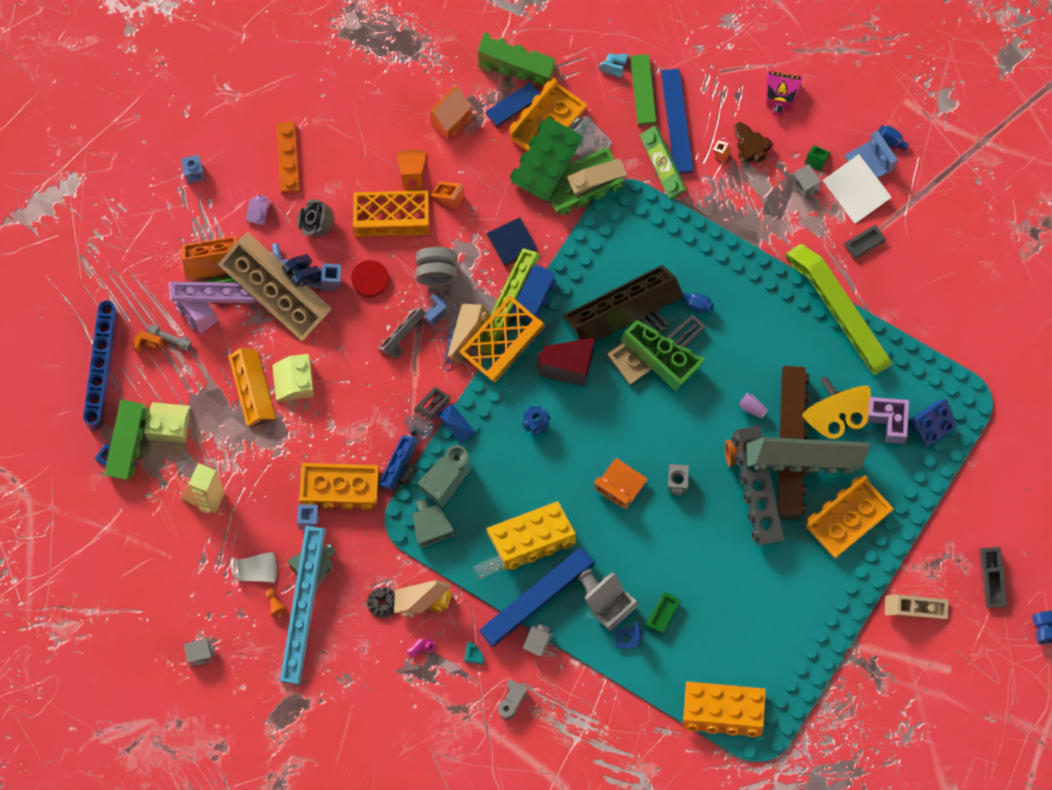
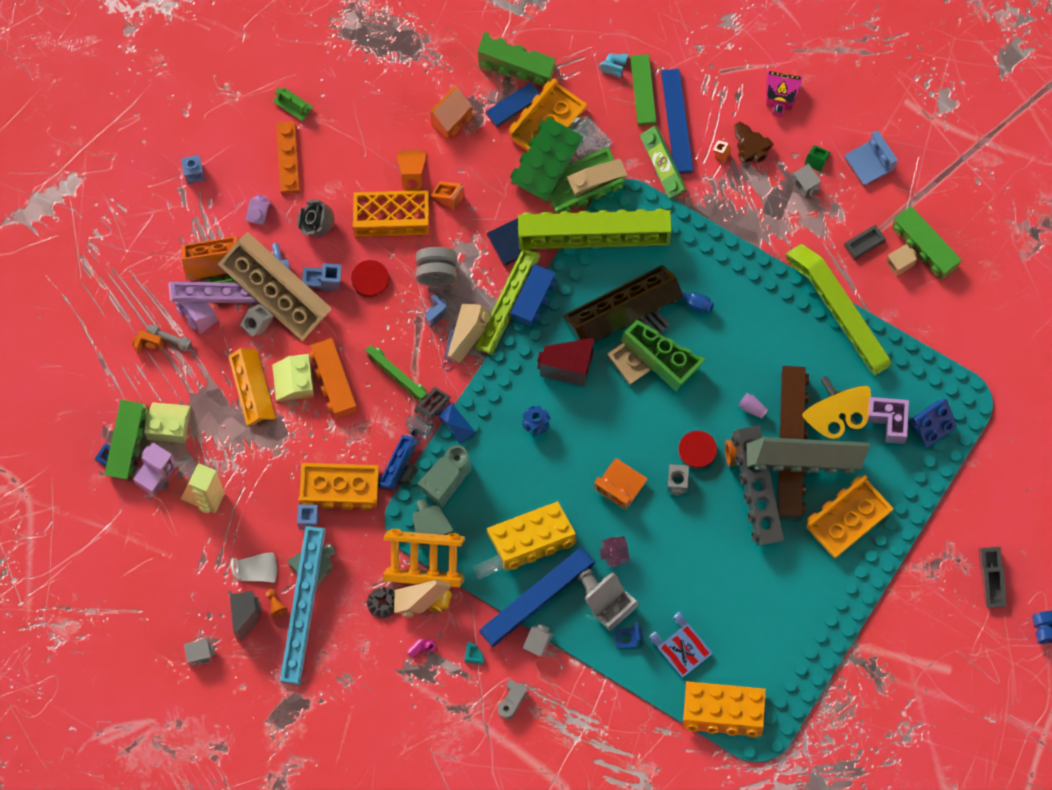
blue beam [83,300,118,430] -> none
dark blue brick [282,254,322,287] -> none
dark grey hinge [378,308,426,359] -> none
light orange fence [459,295,545,383] -> none
green tile [645,592,681,636] -> none
dark grey tile [667,314,706,348] -> none
white sticker [822,154,891,223] -> none
blue plant [878,125,909,150] -> none
tan slope [885,595,948,619] -> none
none -> lavender brick [133,443,177,497]
none -> dark grey slope [230,591,262,642]
none -> light grey brick [240,304,274,337]
none -> bright green hinge [273,87,313,121]
none -> orange brick [309,338,357,419]
none -> bright green plate [365,345,427,402]
none -> light orange fence [383,529,465,587]
none -> lime brick [518,208,671,250]
none -> clear pink brick [599,536,630,567]
none -> flag [649,612,713,678]
none -> red tile [678,430,717,469]
none -> tan brick [886,244,917,277]
none -> bright green brick [892,206,961,280]

